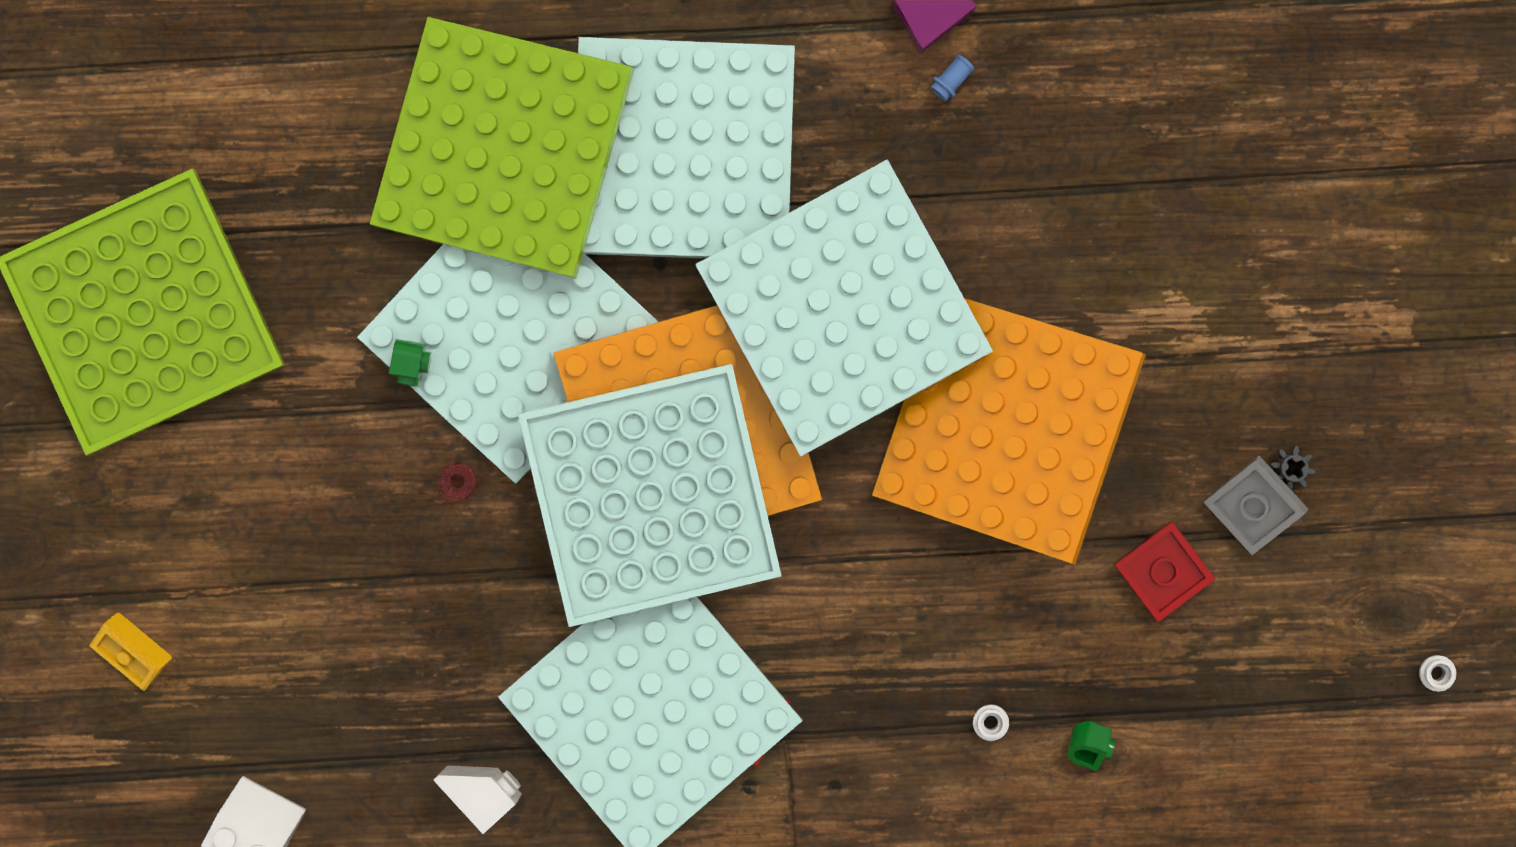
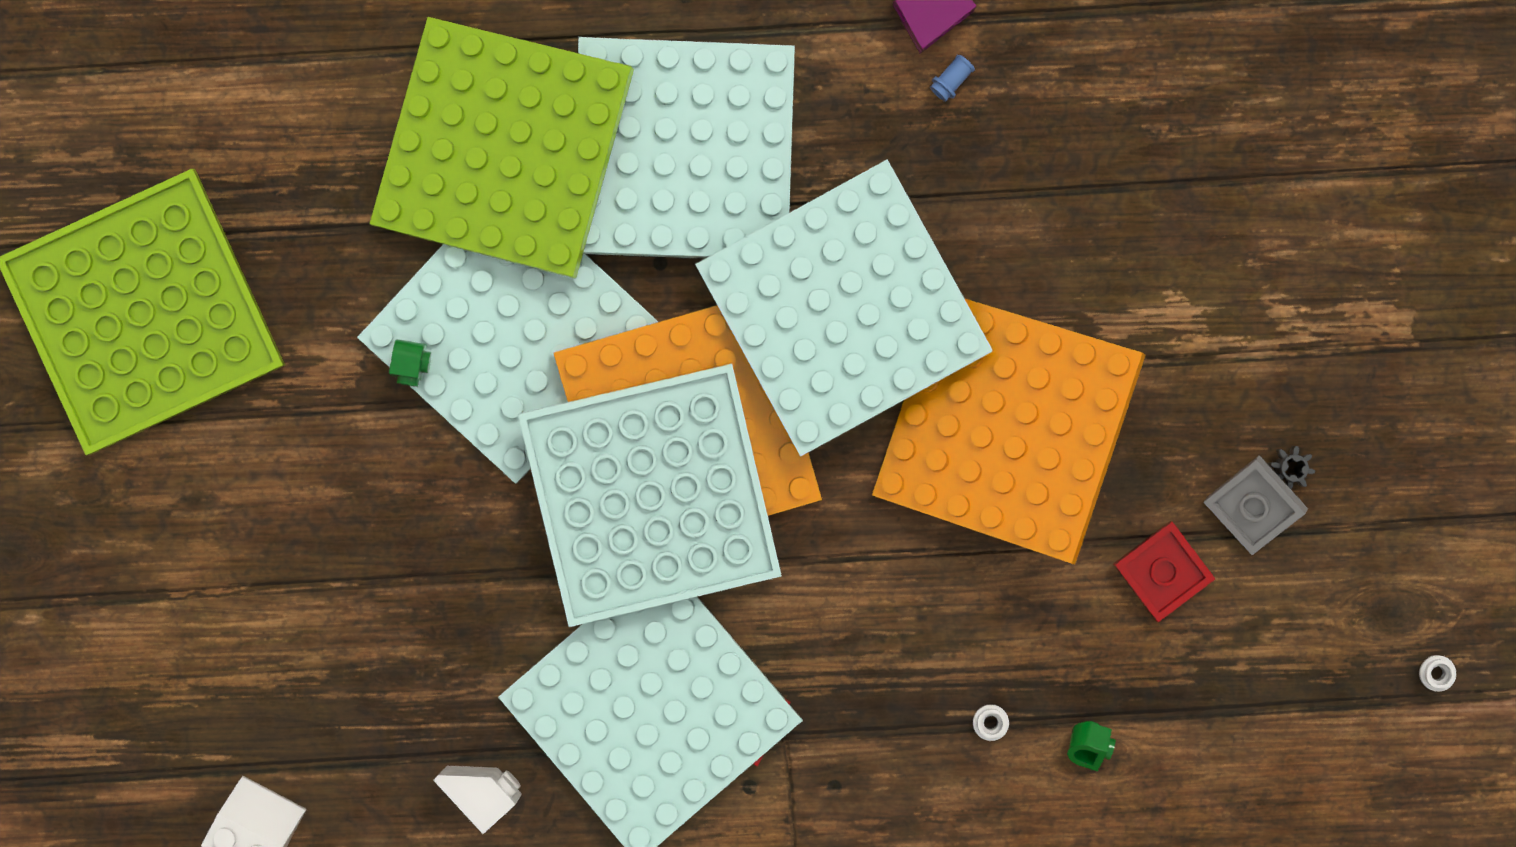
yellow slope [89,613,172,691] -> none
clear red plate [439,463,476,499] -> none

